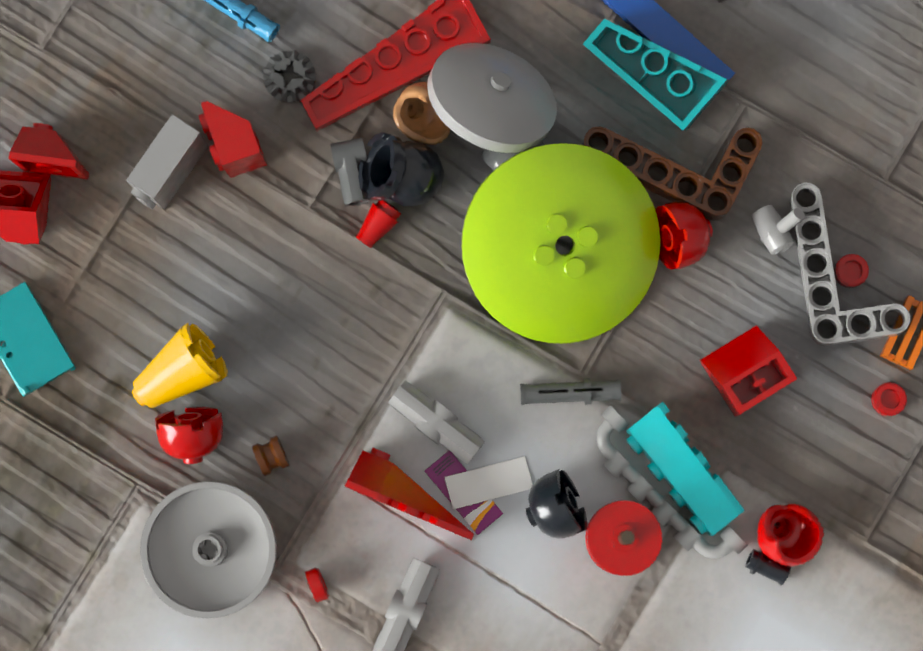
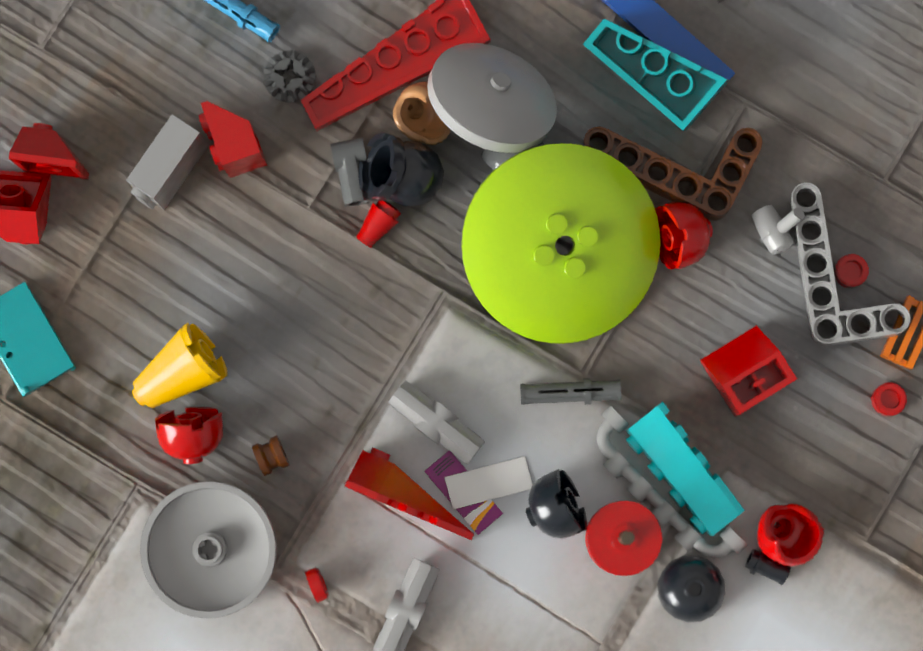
none -> black cylinder [657,555,725,623]

